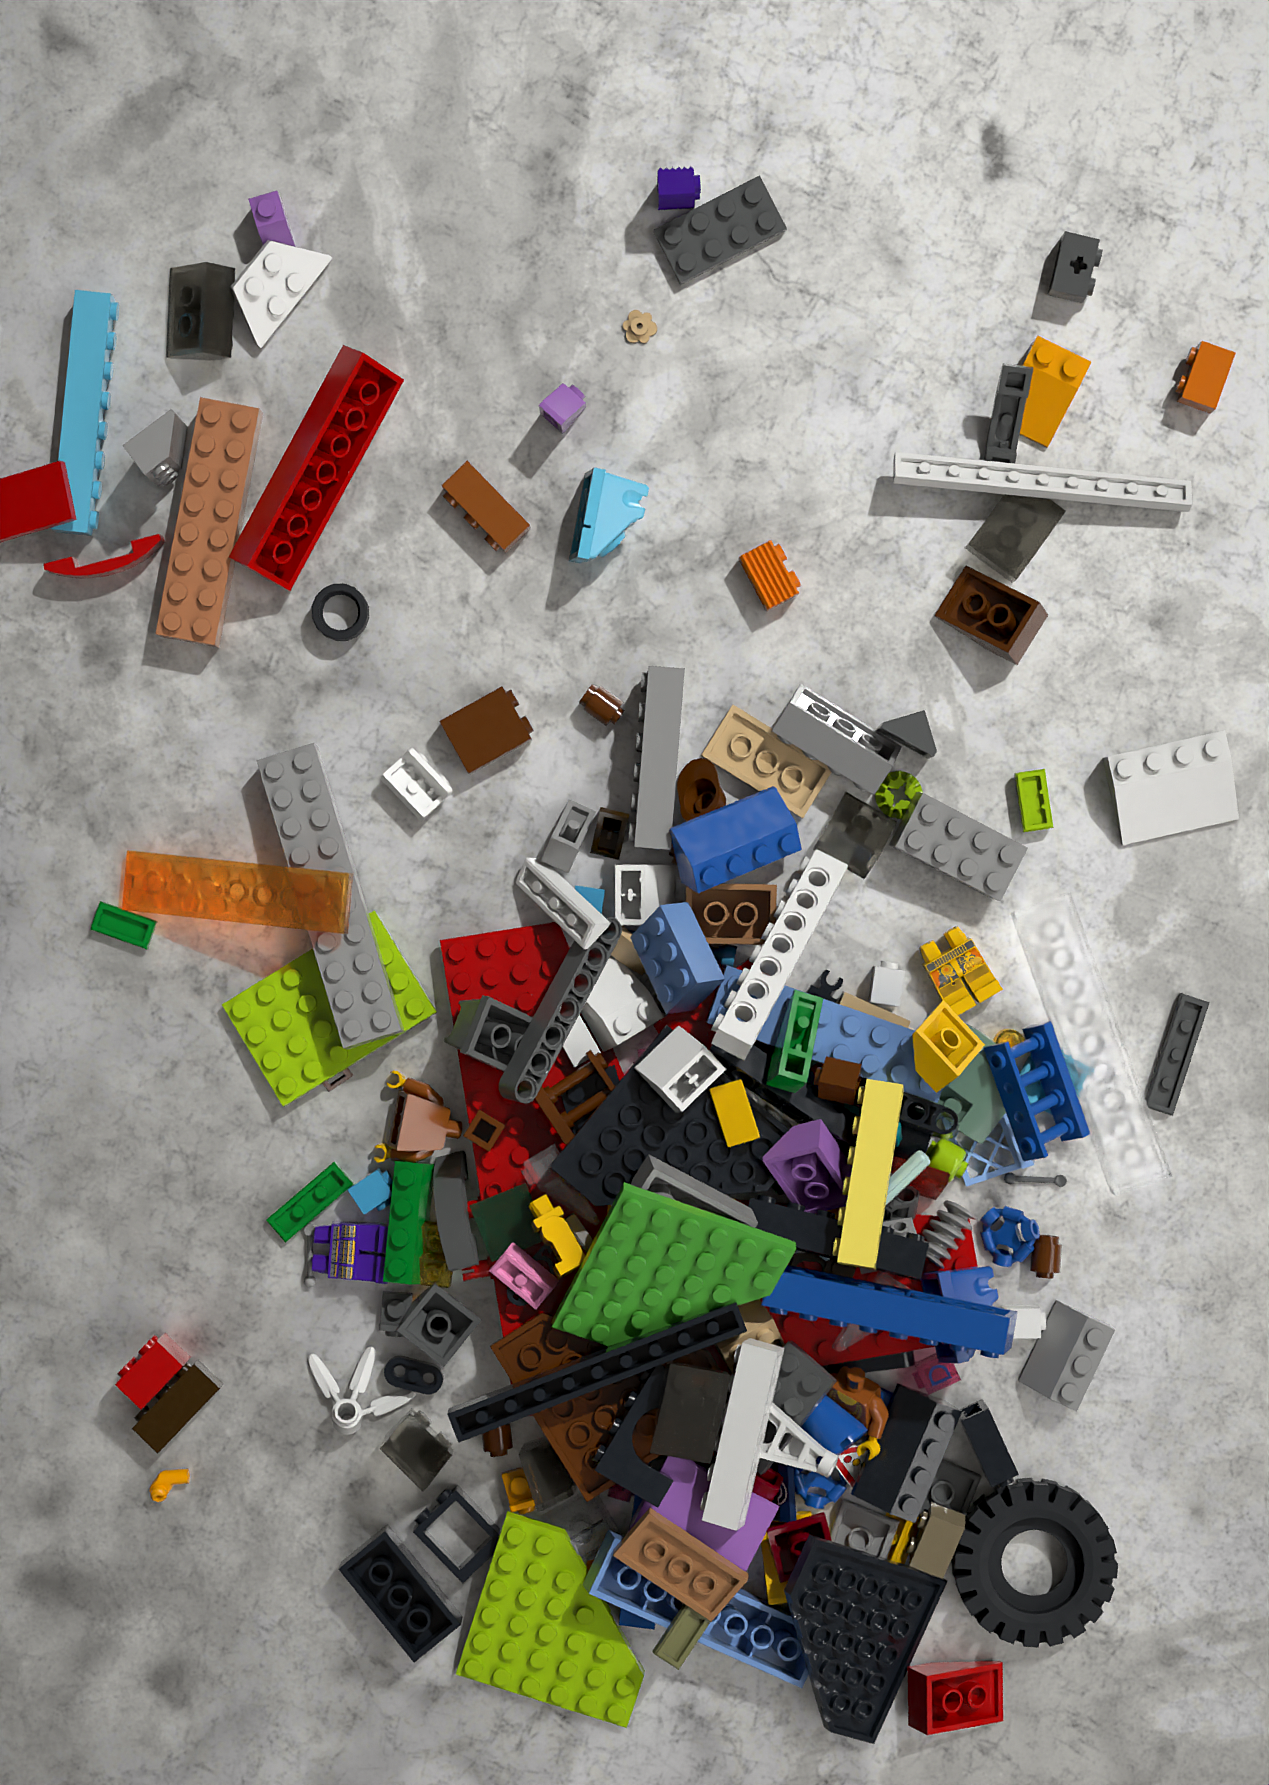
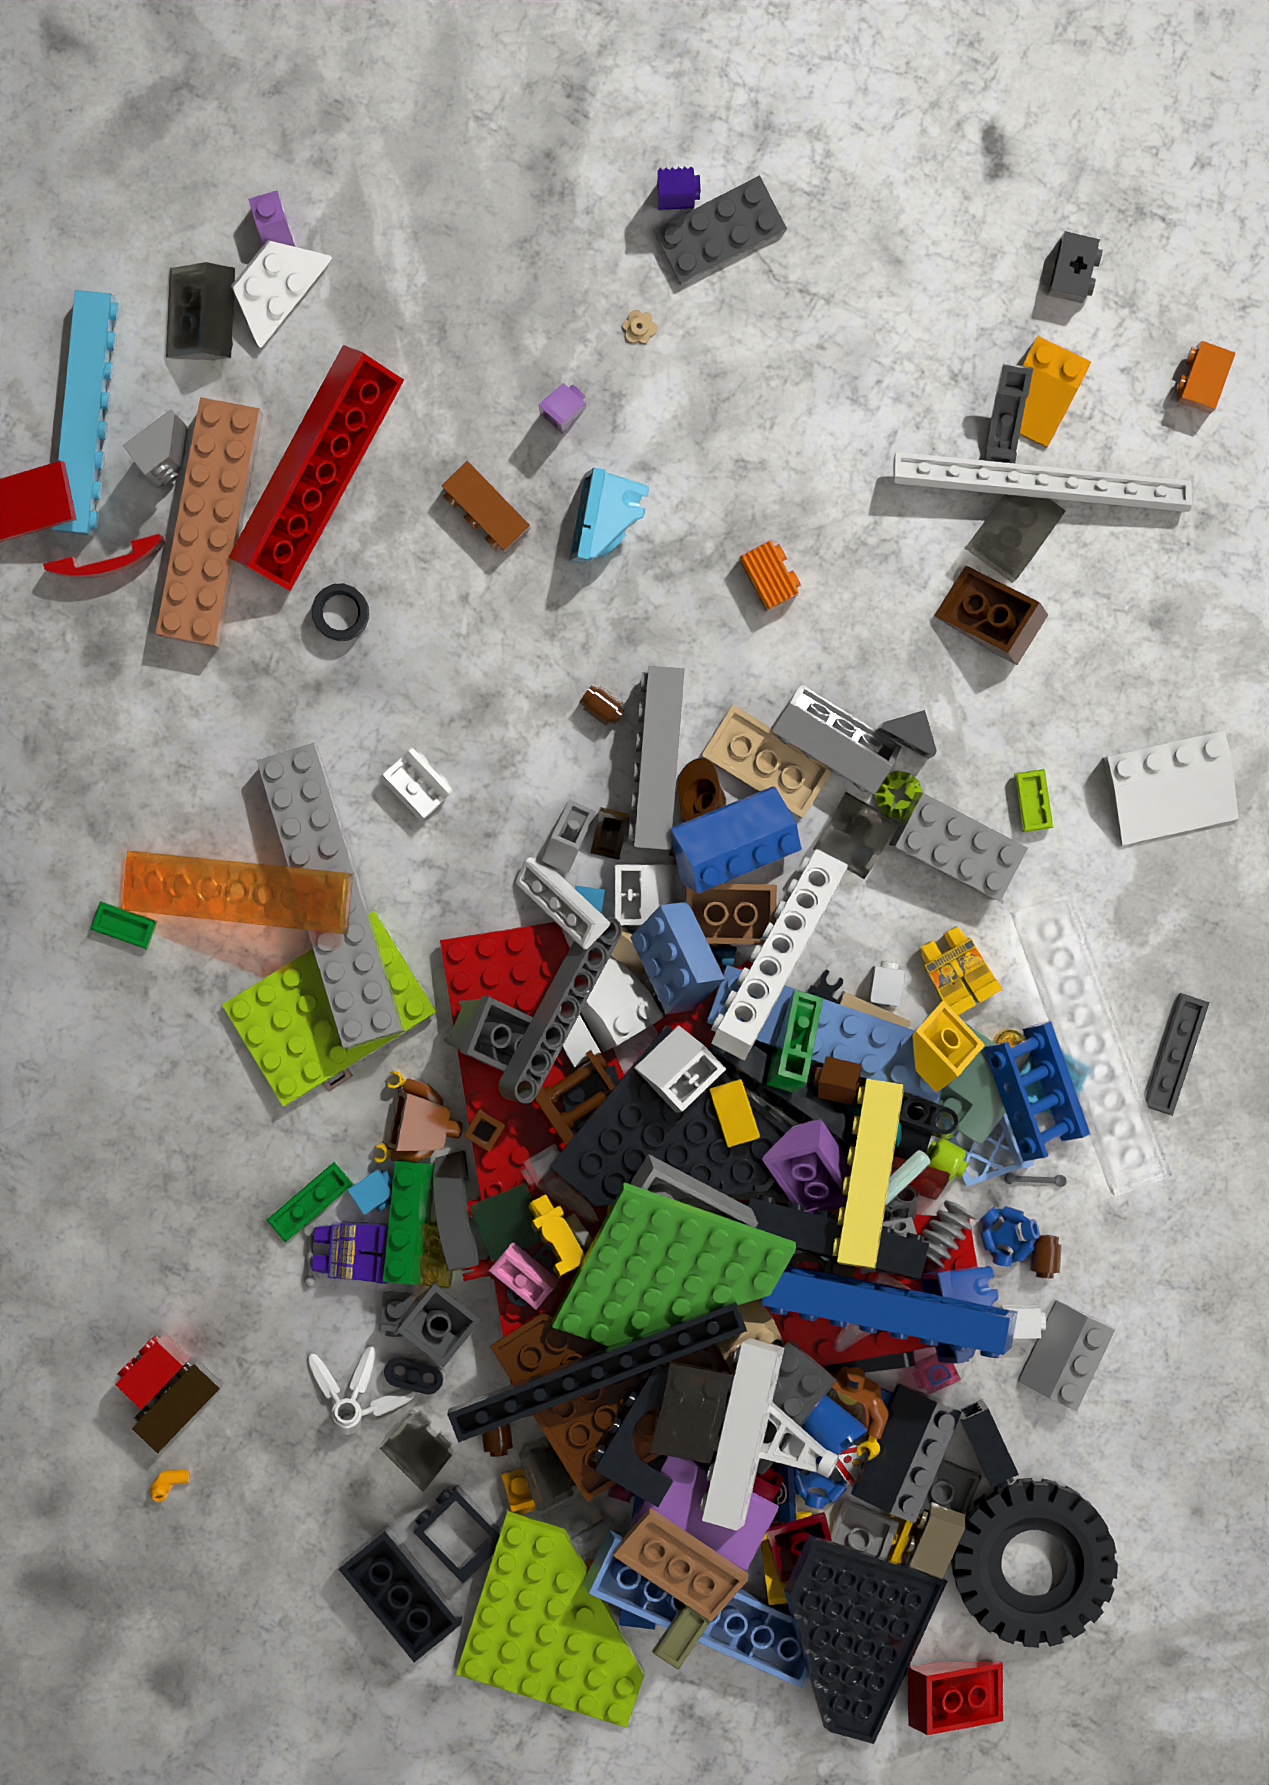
reddish brown brick [439,686,534,774] -> none

